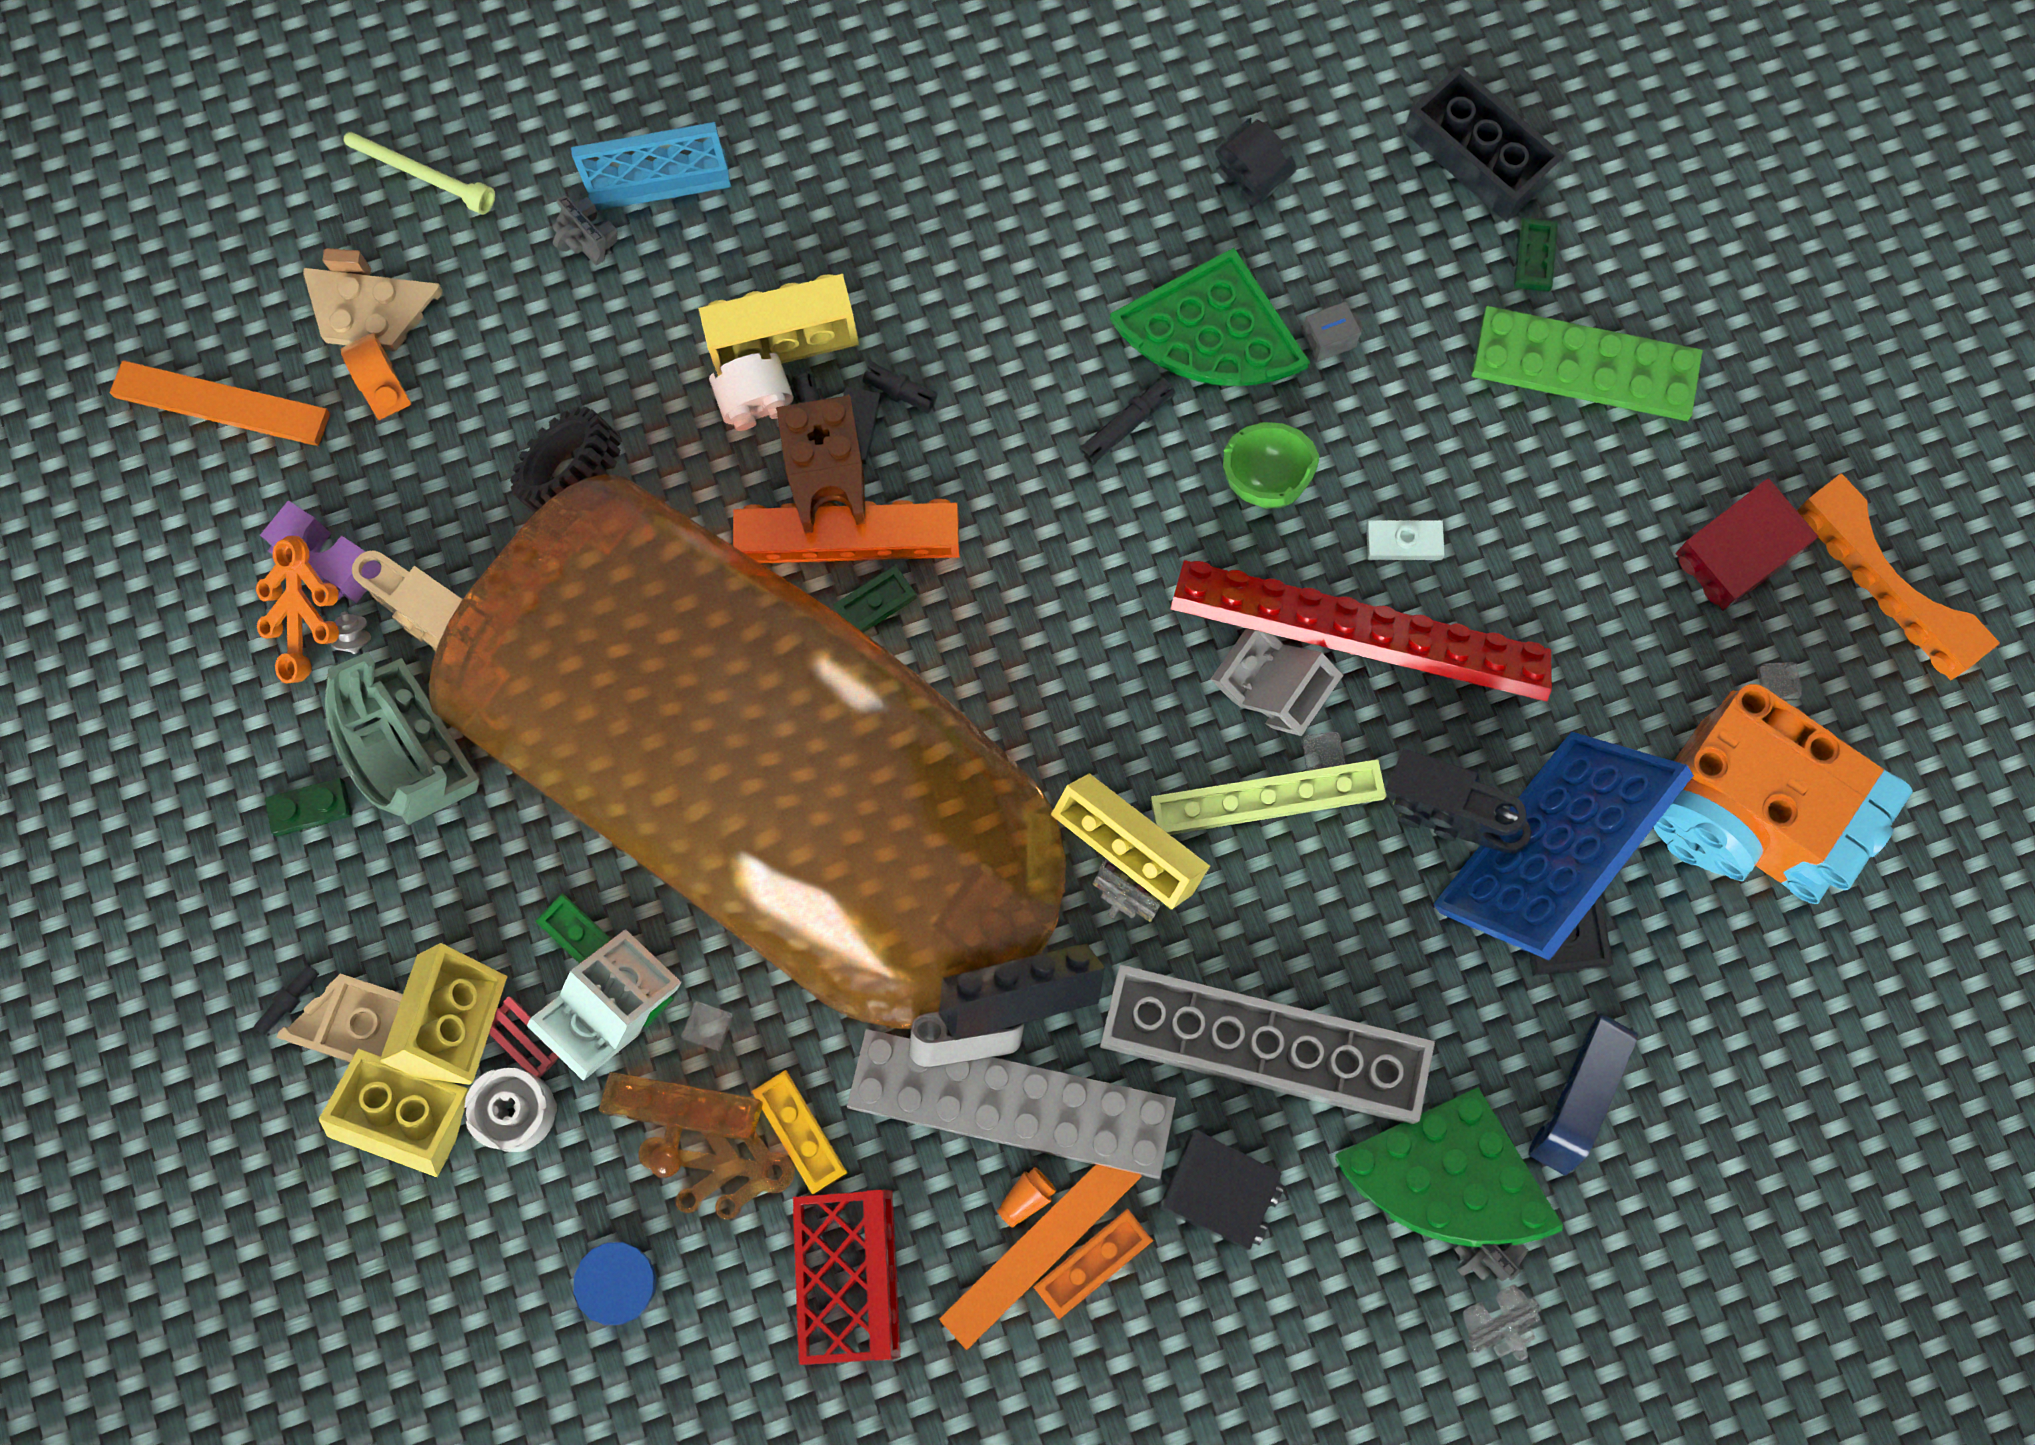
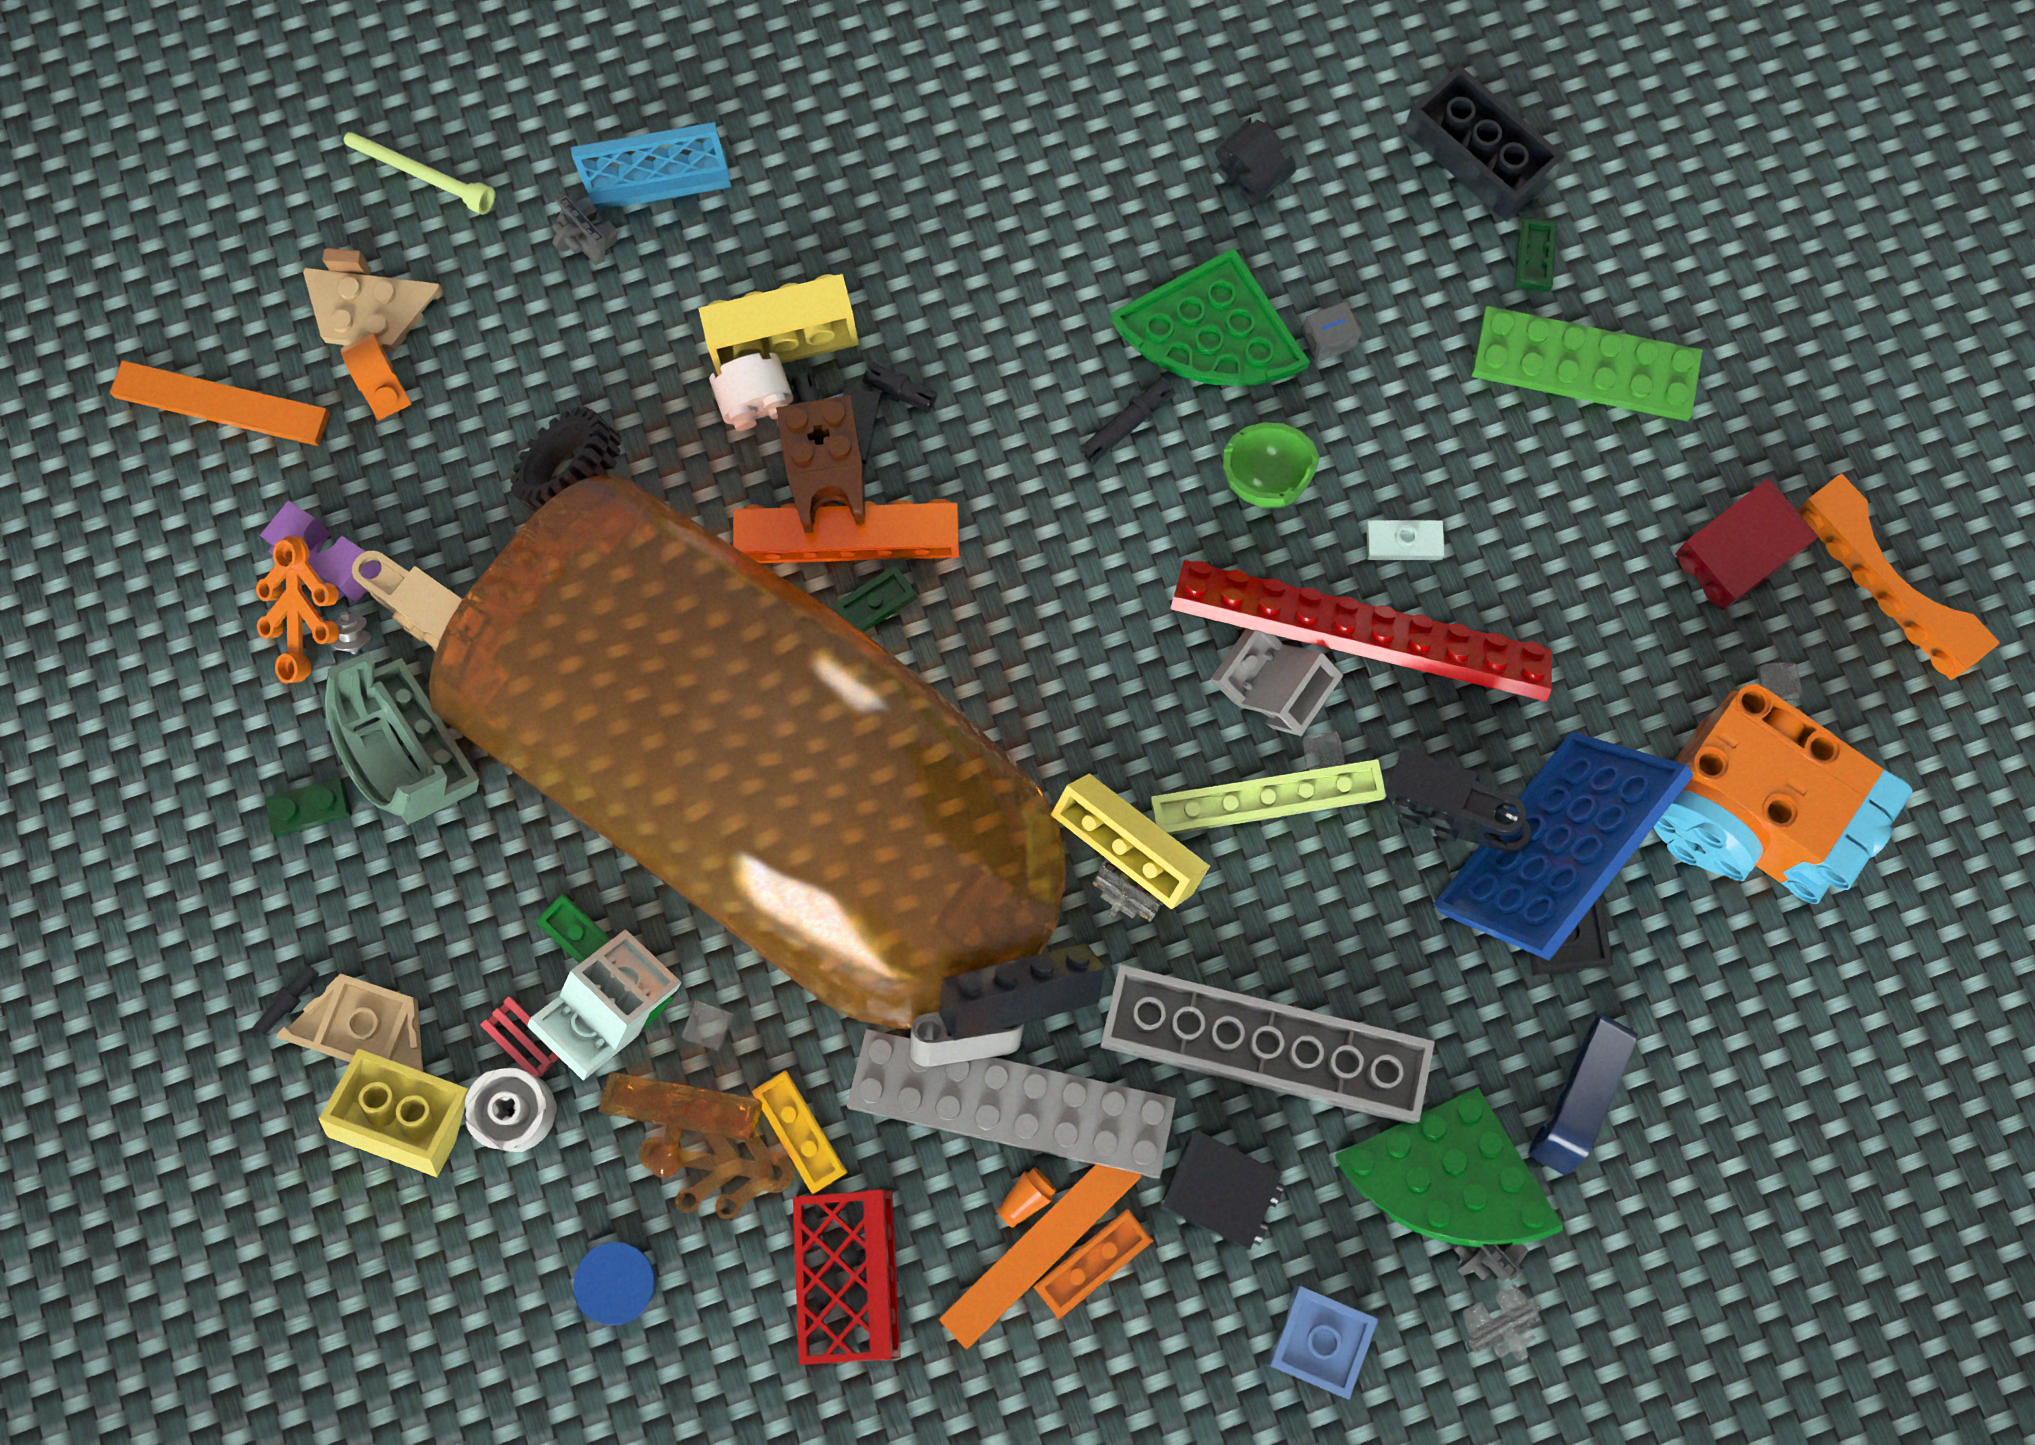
light yellow slope [380,943,507,1084] -> none
none -> medium blue panel [1265,1286,1378,1400]

